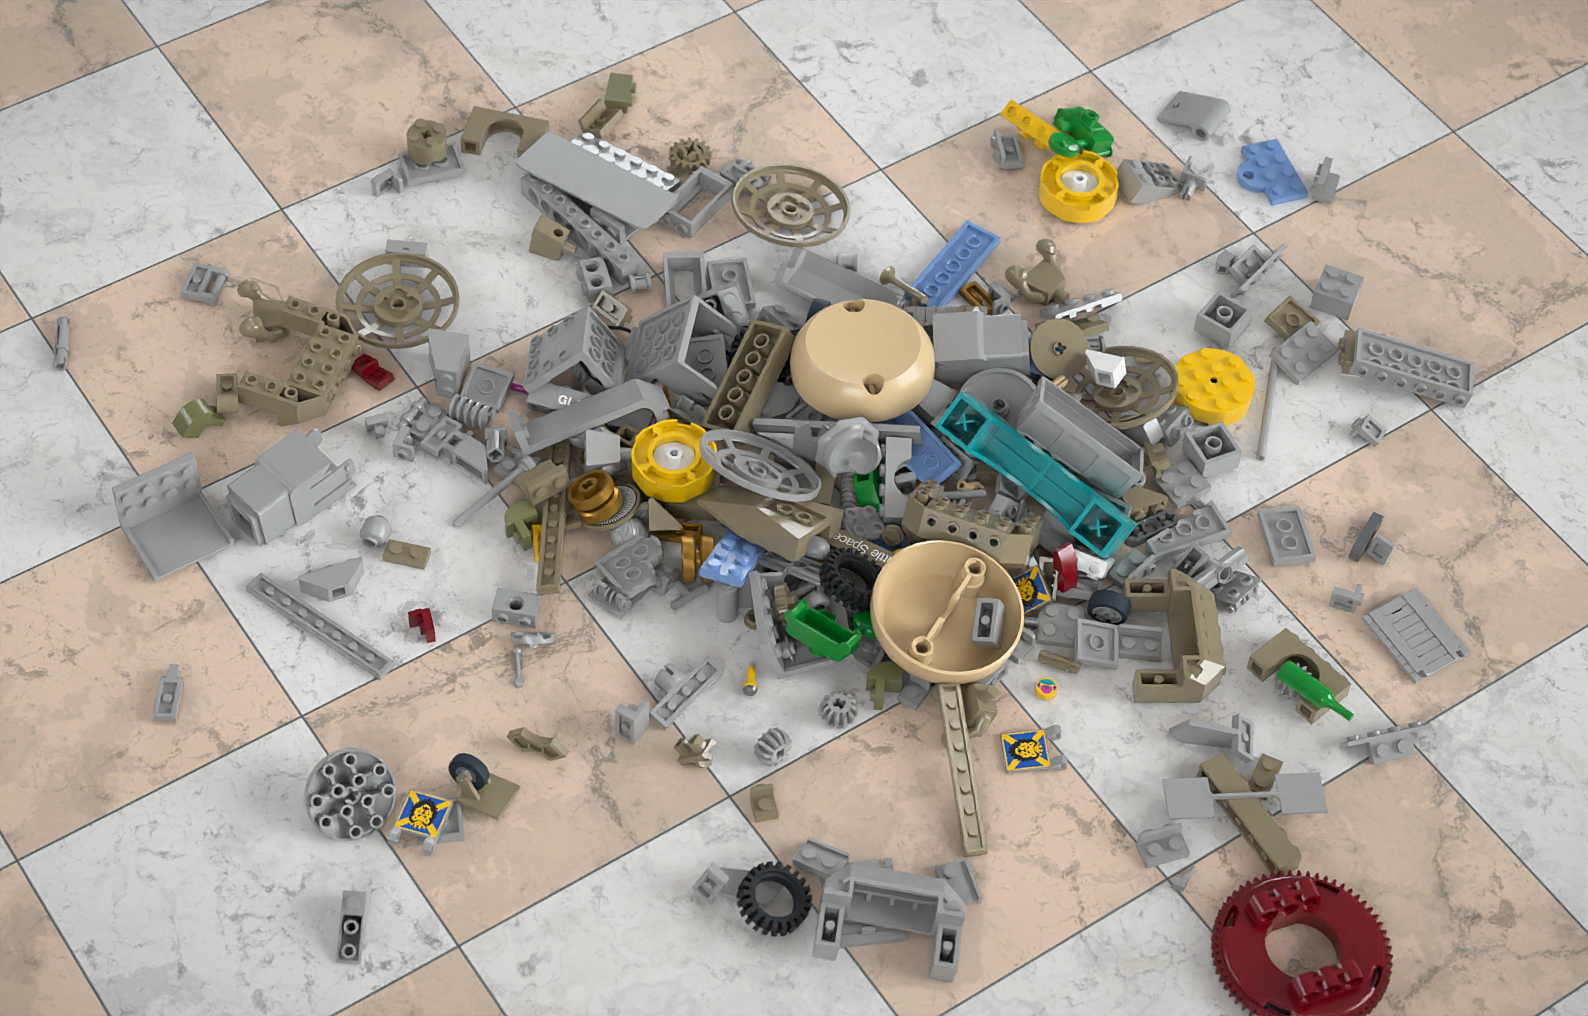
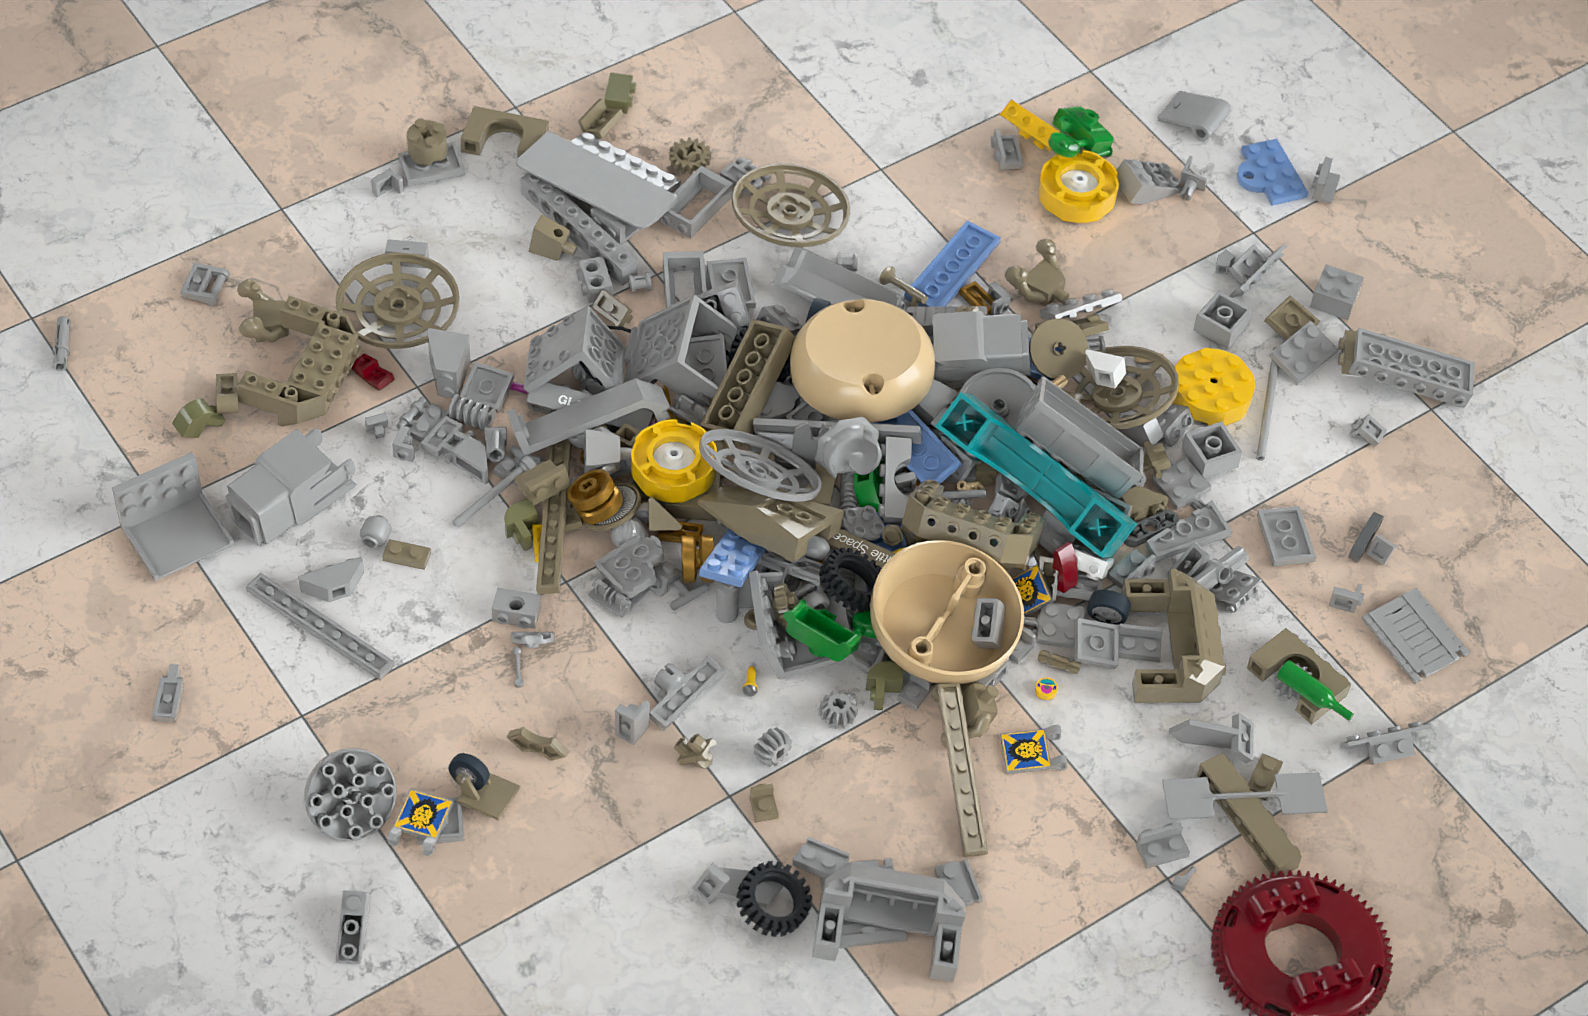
dark red bracket [408,608,436,643] -> none

